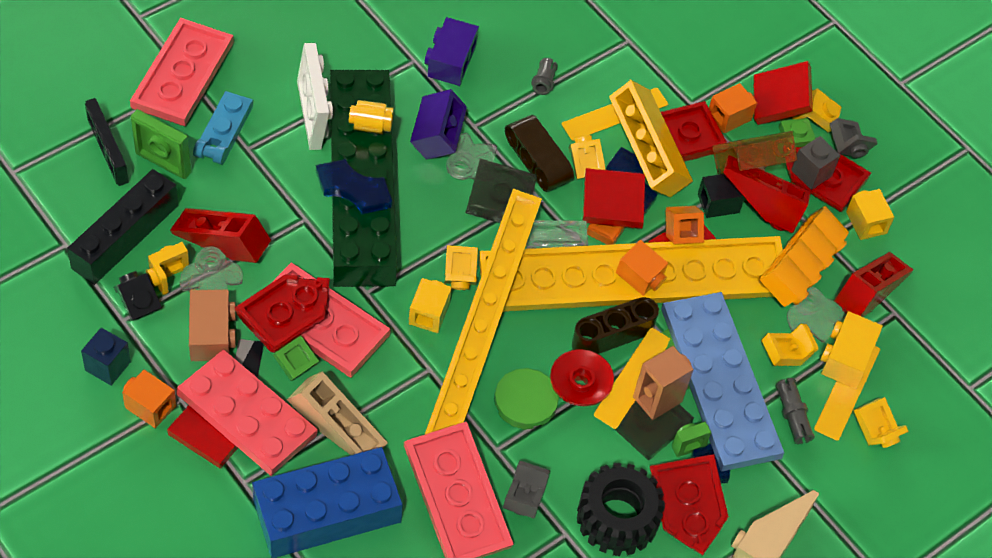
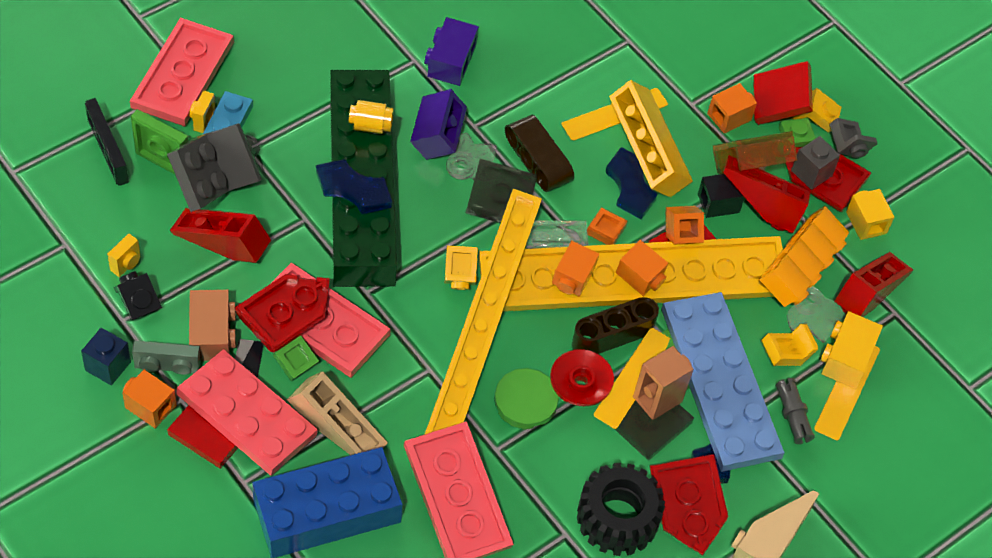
black brick [67,169,178,285] -> none
yellow bracket [146,242,190,295] -> none
clear plate [180,246,243,291] -> none
white plate [297,43,333,150] -> none
yellow brick [409,278,452,333] -> none
dark grey bracket [503,461,550,518] -> none
dark grey pin [531,58,558,95] -> none
yellow bracket [569,135,606,180] -> none
red tile [582,168,645,229] -> none
red tile [661,101,728,162] -> none
bright green plate [672,422,711,457] -> none
yellow bracket [853,397,909,448] -> none
none -> yellow plate [107,234,141,277]
none -> sand green plate [132,341,201,375]
none -> dark grey plate [167,123,262,212]
none -> yellow plate [189,90,215,133]
none -> orange brick [552,240,599,297]

